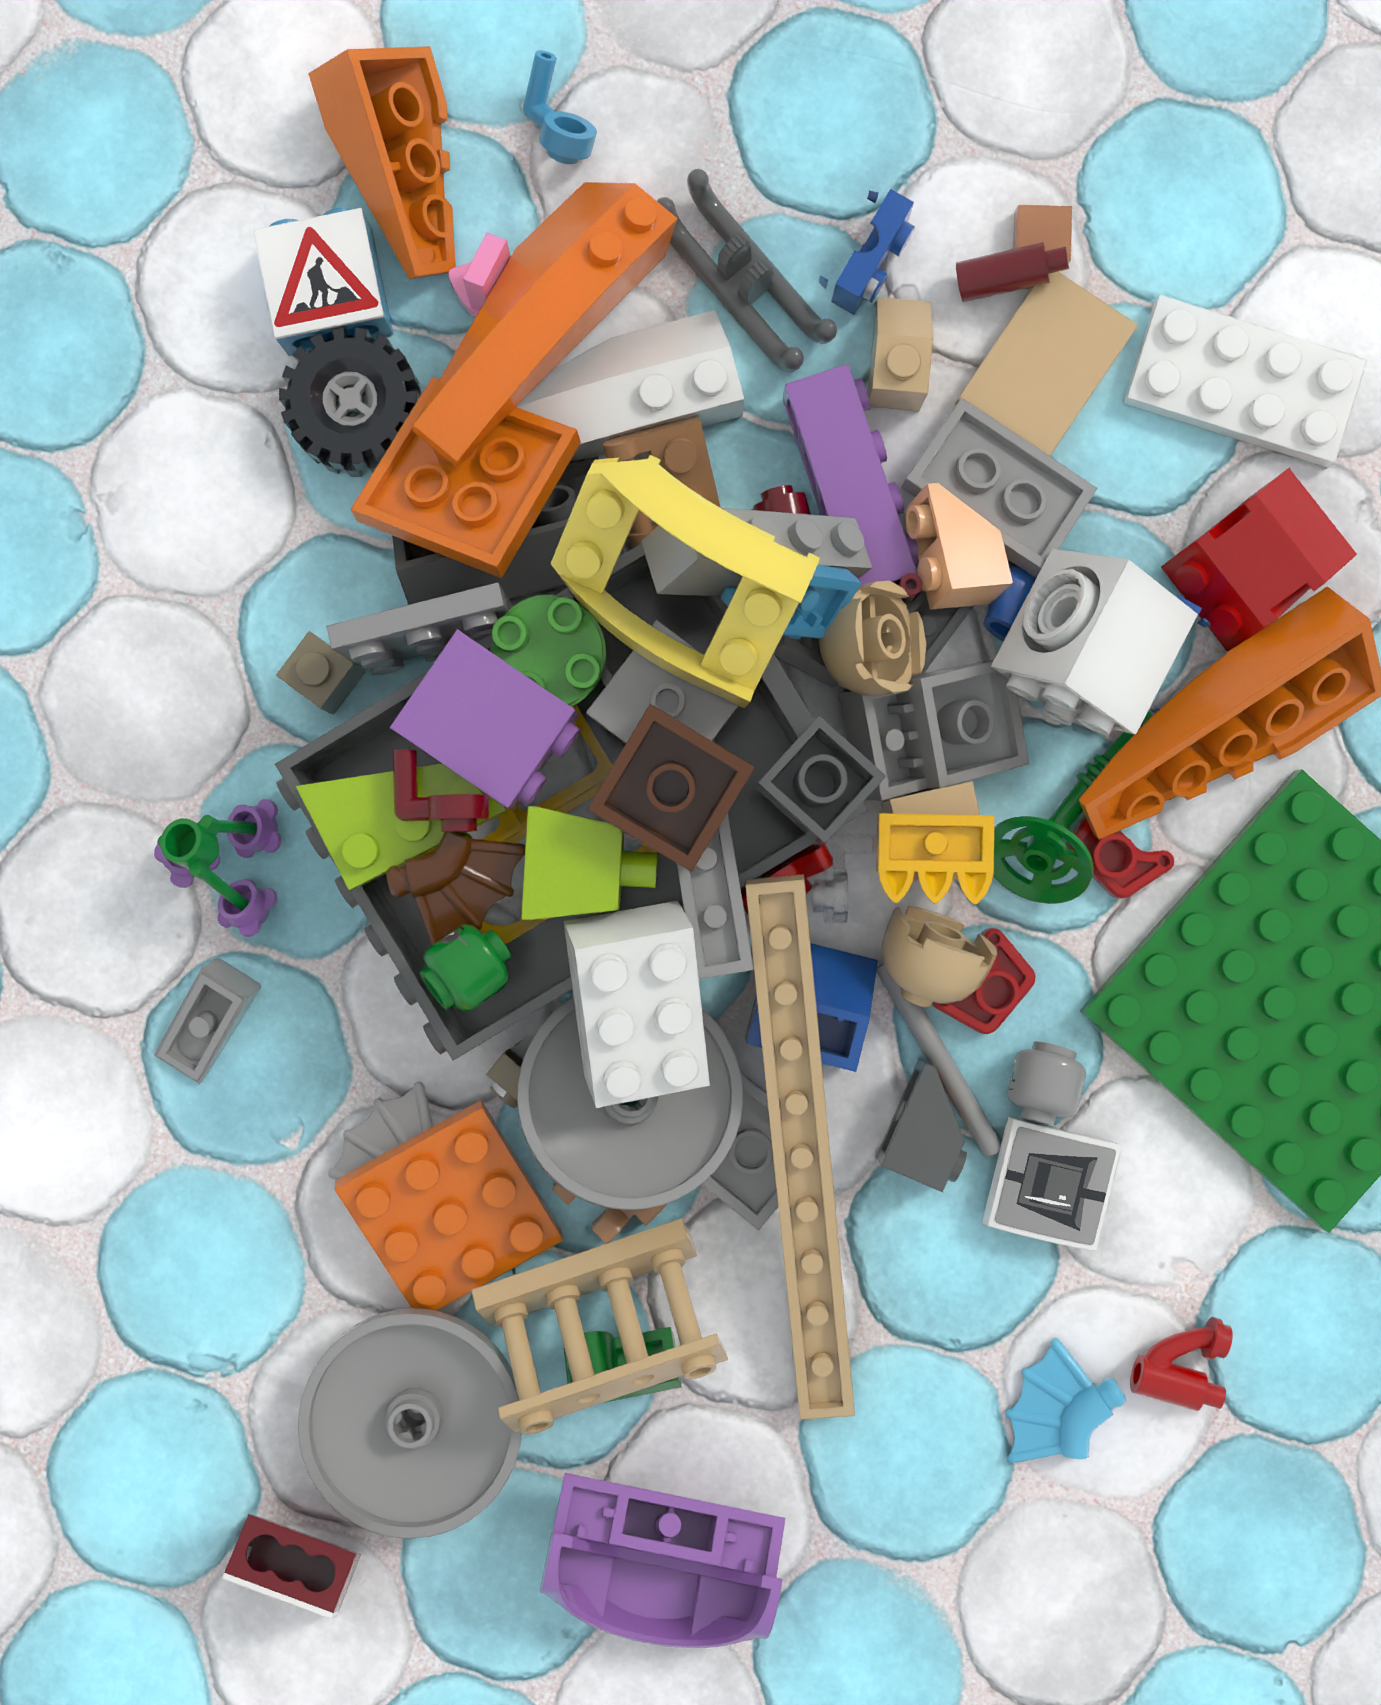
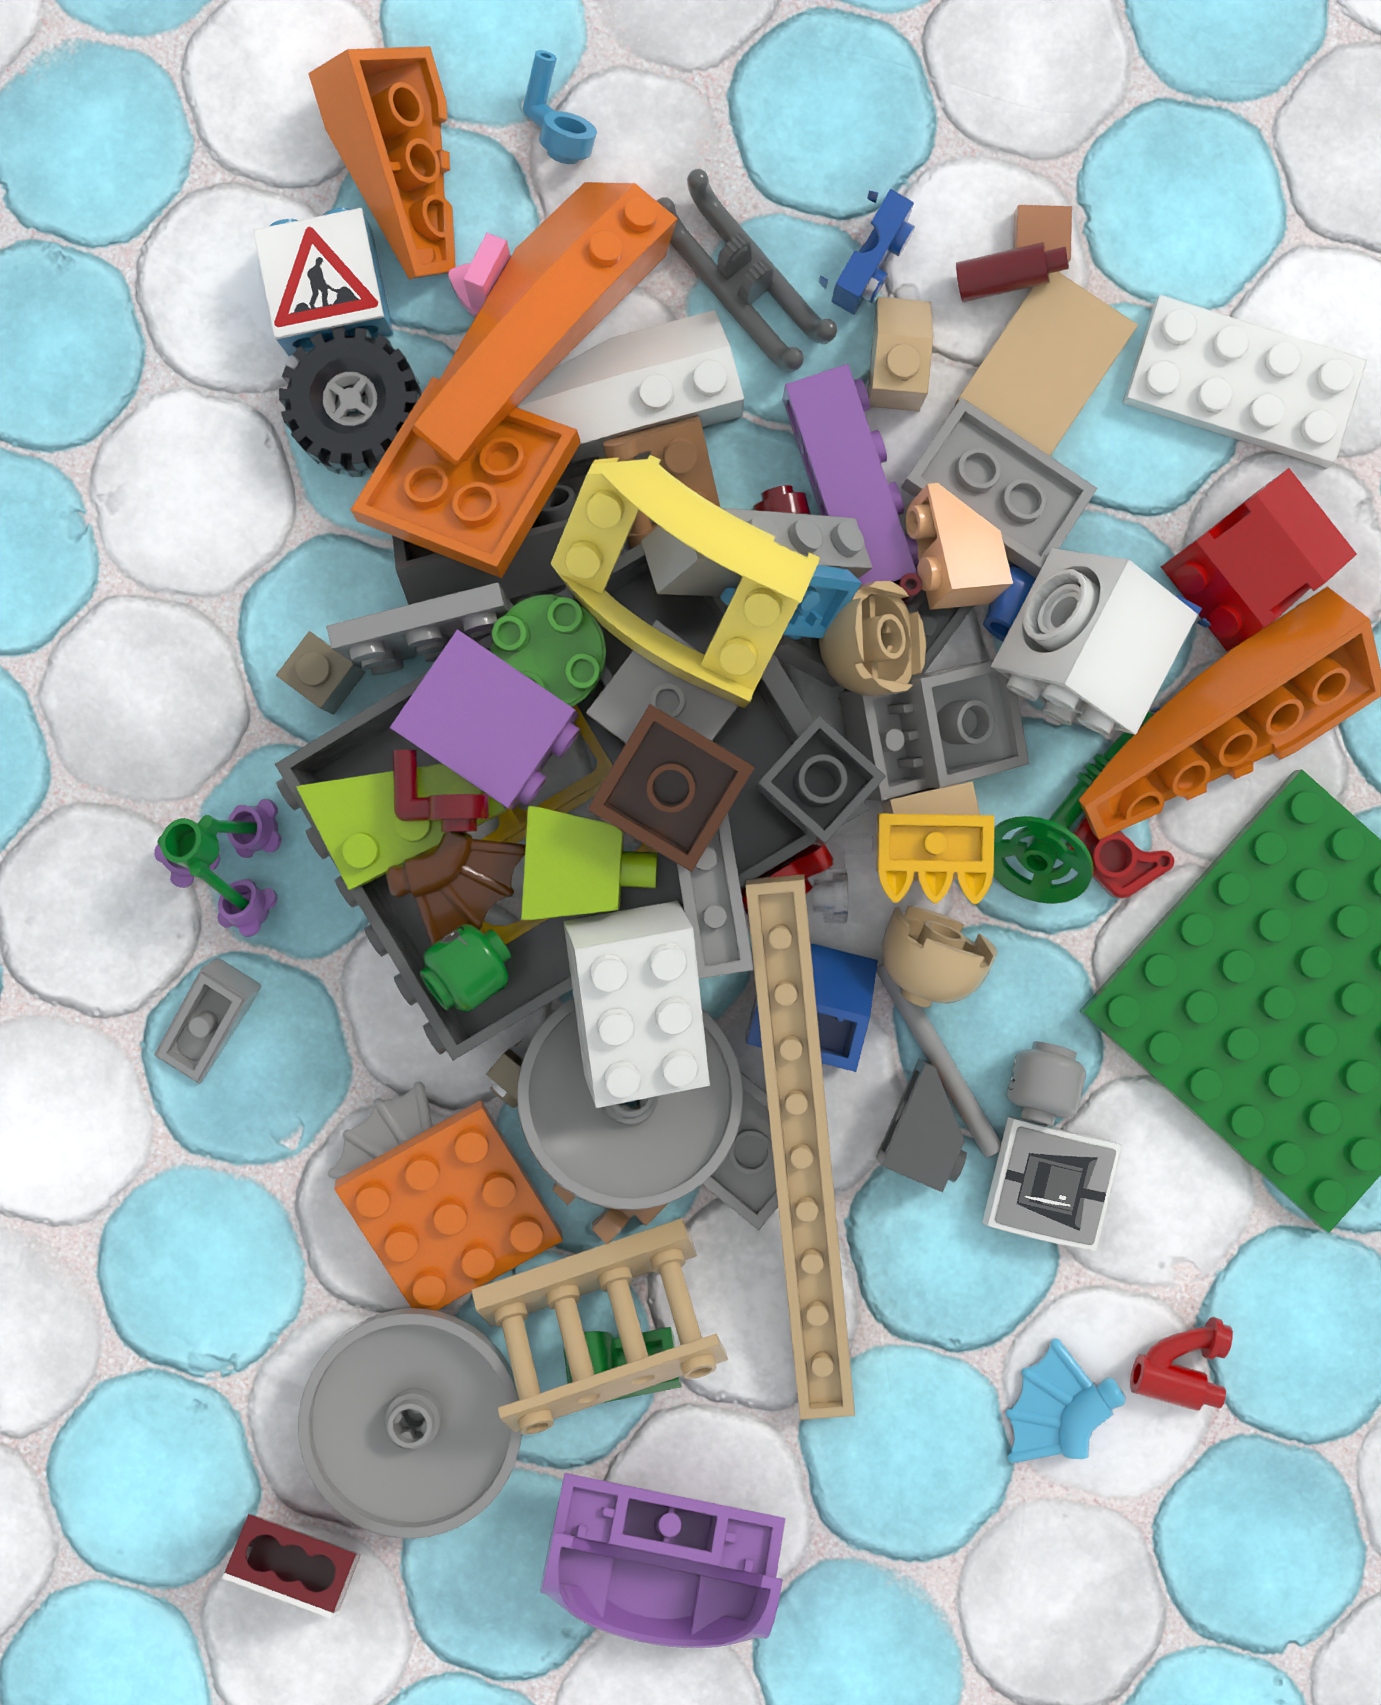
red piece [932,928,1036,1034] -> none

